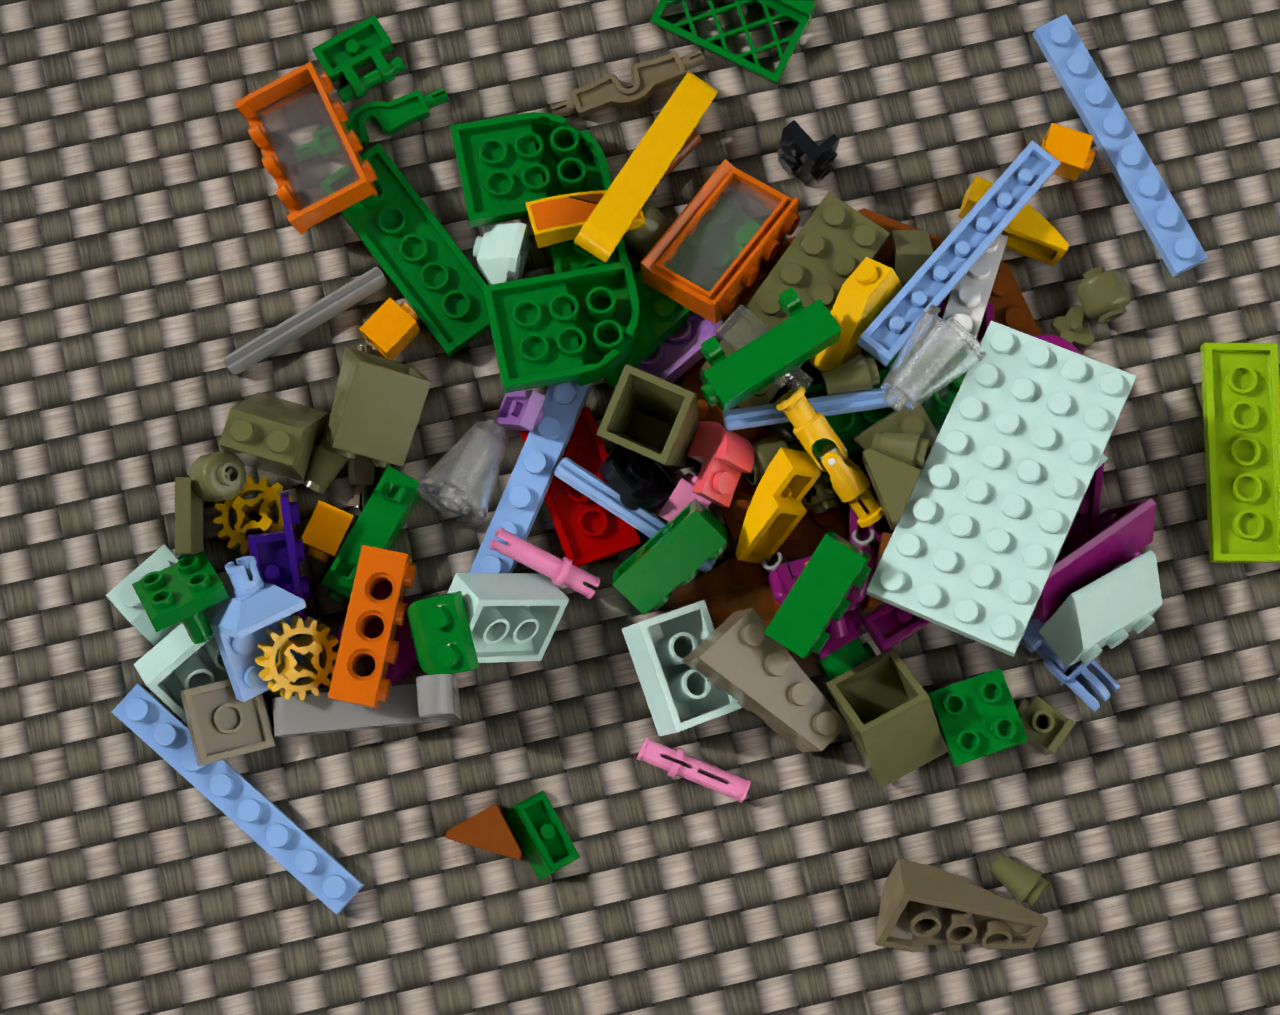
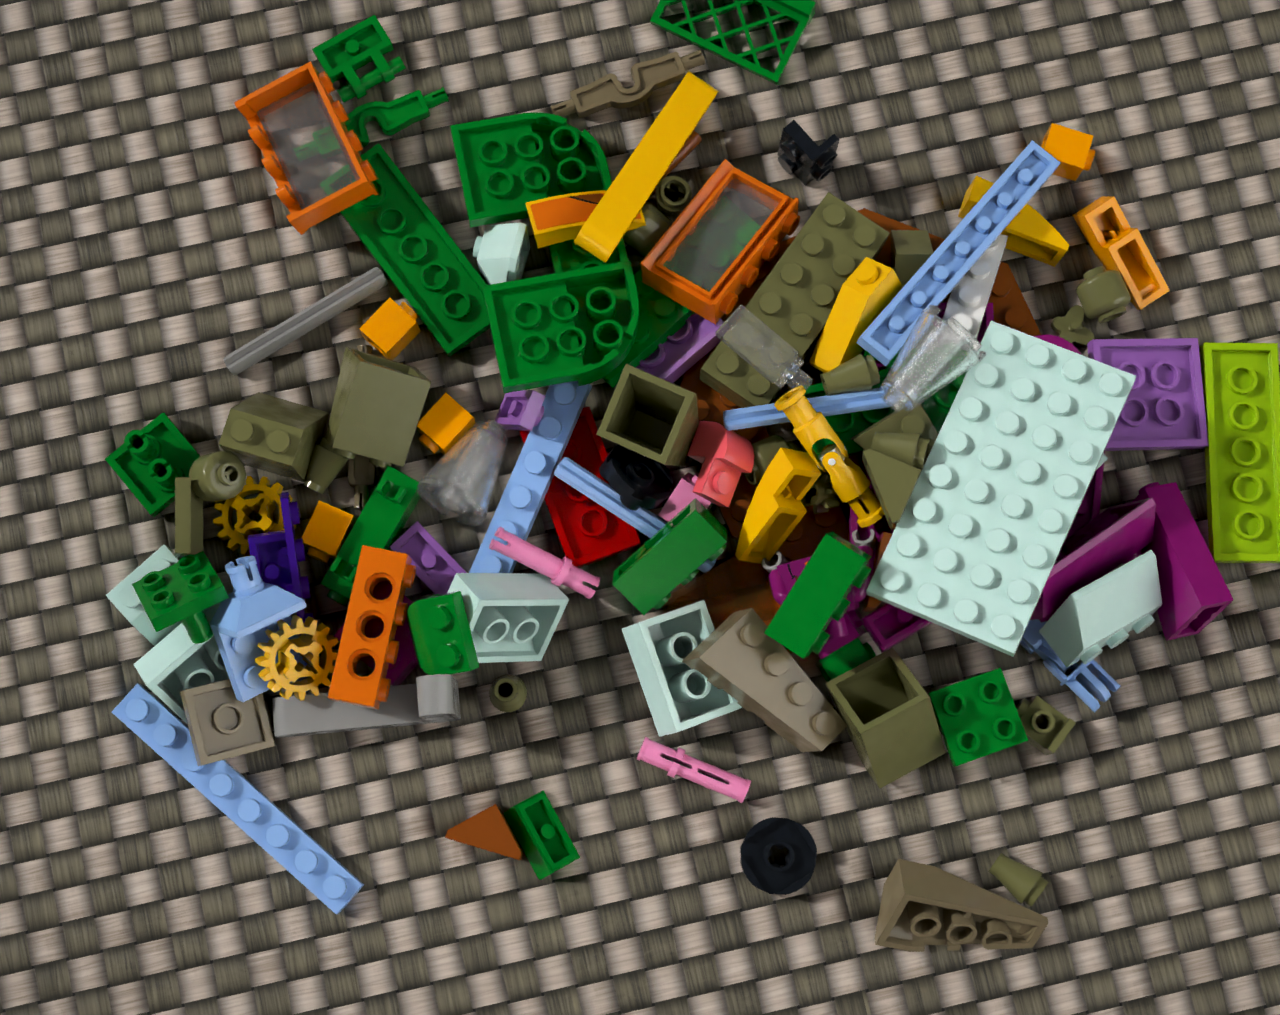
green brick [700,287,842,414] -> none
light blue plate [1032,14,1208,277] -> none
none -> green plate [105,412,200,517]
none -> medium lavender plate [390,521,467,595]
none -> light orange brick [417,392,476,457]
none -> olive cone [489,674,527,712]
none -> olive cone [655,176,692,216]
none -> black plate [740,817,817,895]
none -> light orange slope [1072,196,1170,310]
none -> medium lavender plate [1087,338,1209,451]
none -> magenta slope [1133,482,1233,641]

